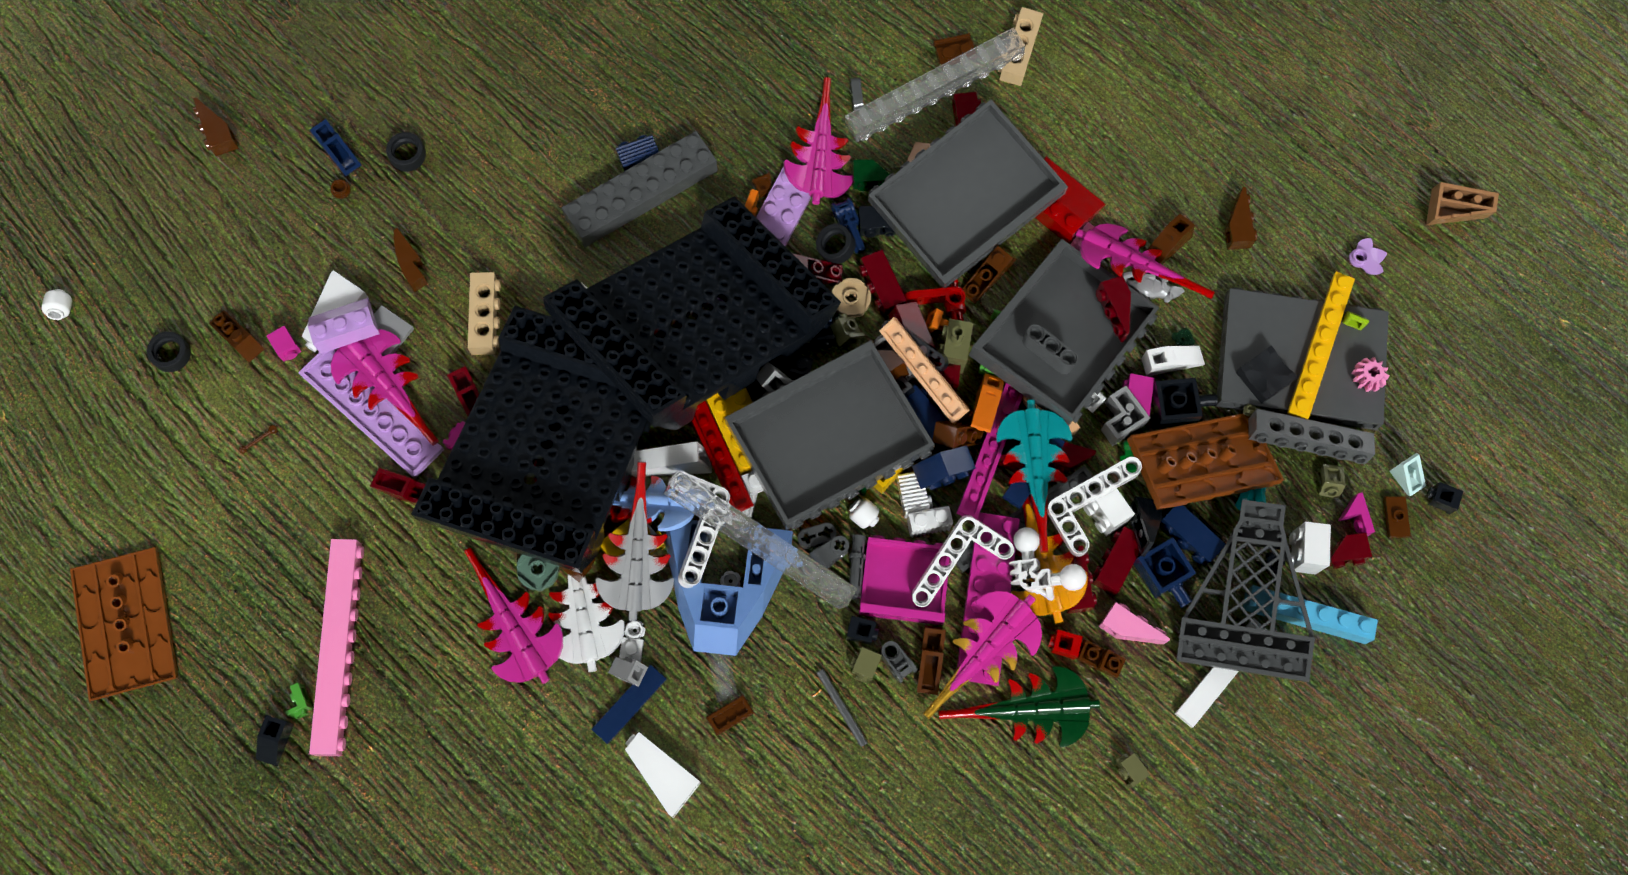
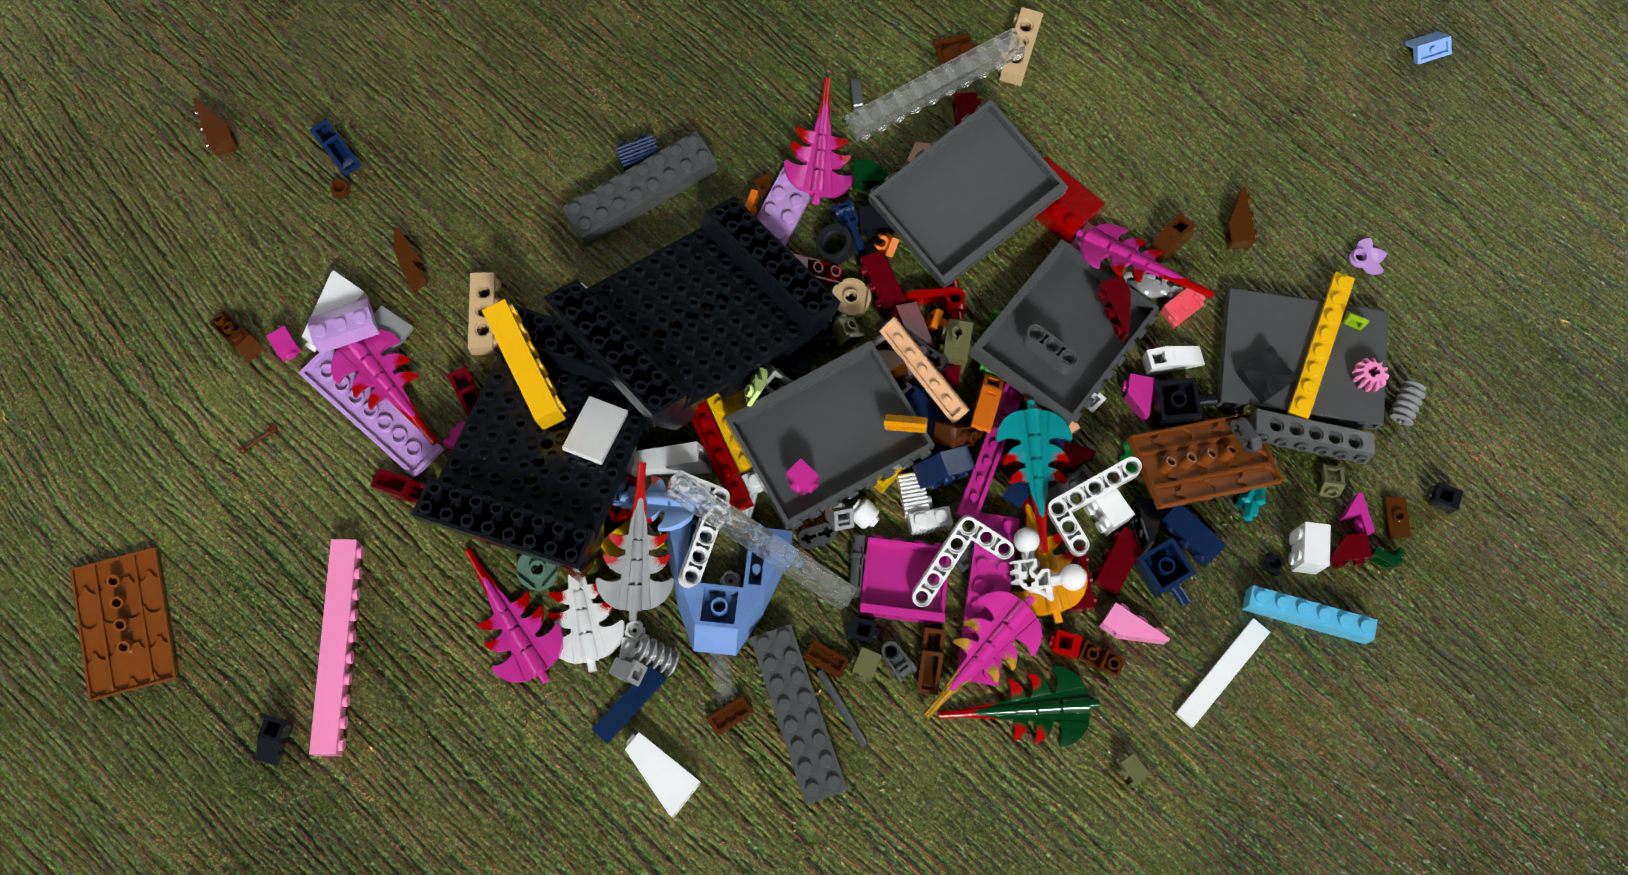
white head [41,289,72,320] -> none
black tyre [146,332,191,372] -> none
bright green bracket [285,682,314,719] -> none
black tyre [386,132,426,172] -> none
dark grey piece [809,536,849,572] -> none
reddish brown slope [963,245,1017,304] -> none
light grey brick [1101,386,1150,446] -> none
clear green plate [1171,328,1195,346] -> none
dark grey wing [1176,500,1315,683] -> none
light aqua slope [1390,453,1426,496] -> none
medium nougat wedge [1426,182,1499,225] -> none
none -> yellow brick [482,299,566,430]
none -> white tile [562,396,628,465]
none -> light grey piece [630,634,679,676]
none -> yellowish green slope [744,367,768,407]
none -> dark grey brick [750,624,848,806]
none -> dark pink brick [786,458,819,496]
none -> reddish brown plate [803,639,850,679]
none -> light grey brick [825,500,854,531]
none -> orange tile [874,232,900,258]
none -> light orange slope [884,414,928,433]
none -> coral hinge [1160,288,1206,328]
none -> dark grey beam [1230,417,1262,453]
none -> dark green bracket [1368,547,1404,571]
none -> light grey piece [1389,380,1426,426]
none -> light blue panel [1405,31,1452,64]

